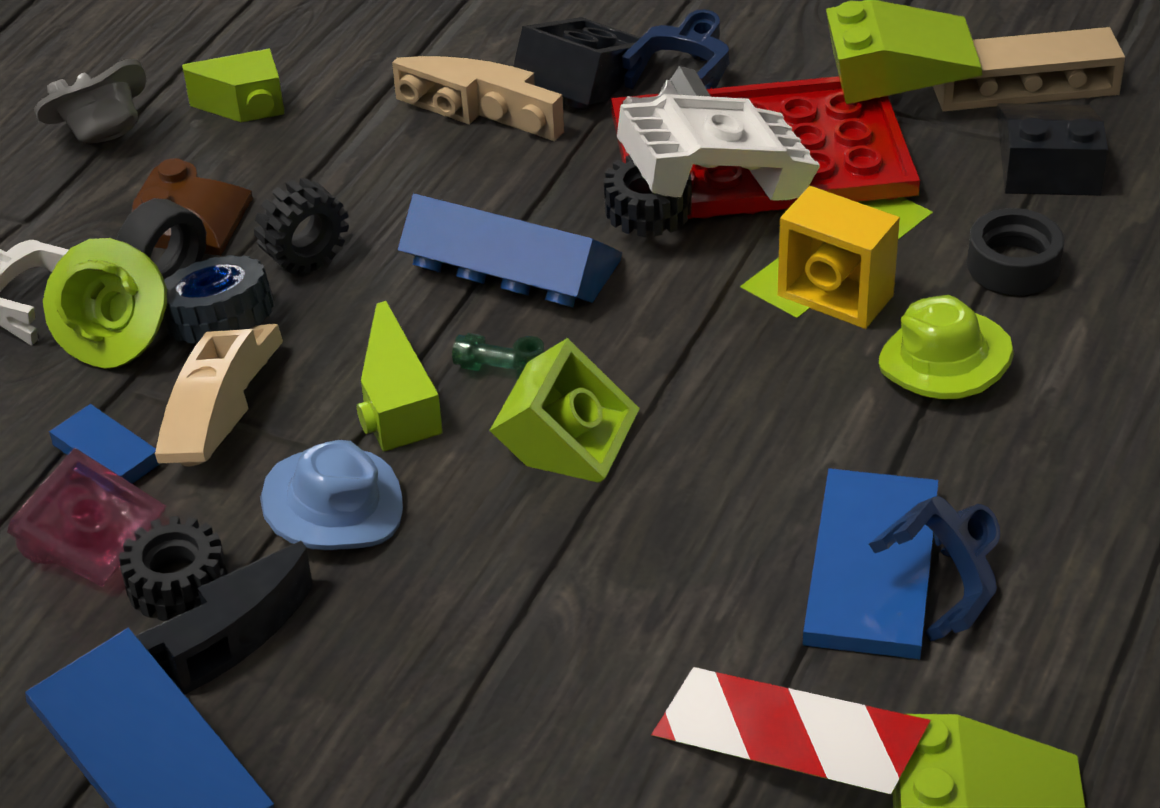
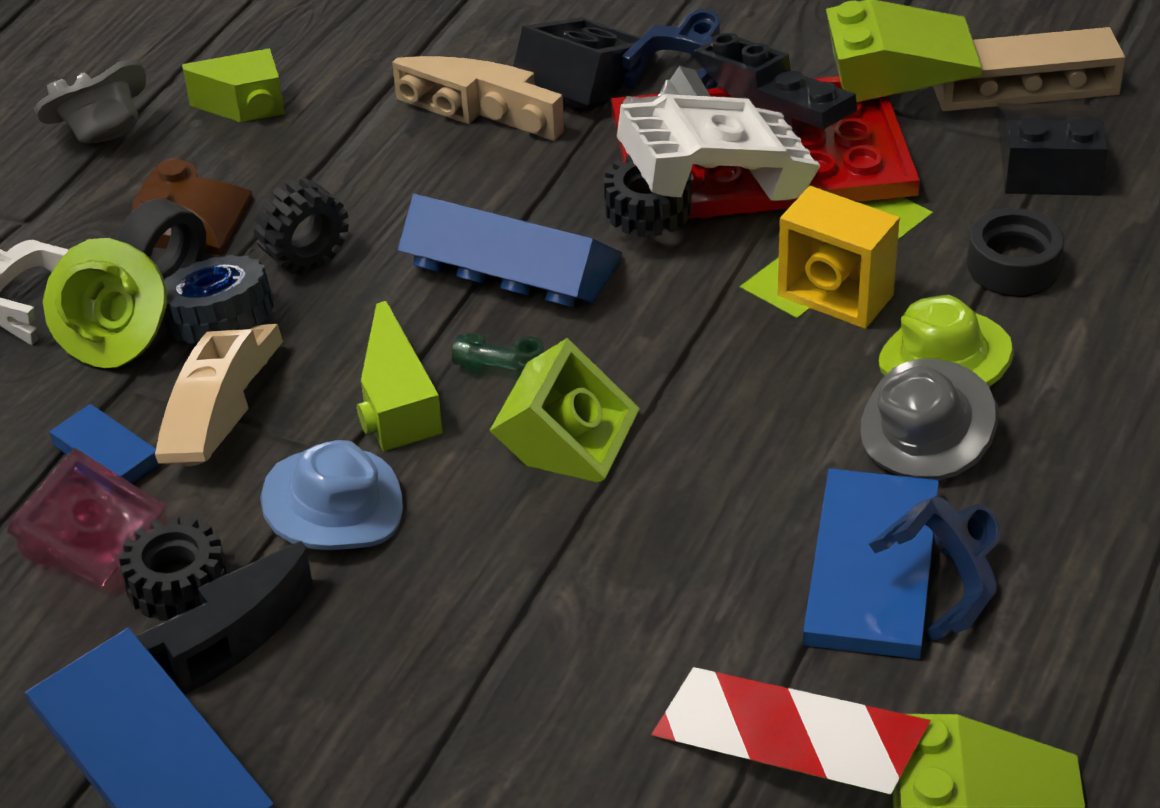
none -> black slope [694,33,858,133]
none -> dark grey hat [860,359,998,480]

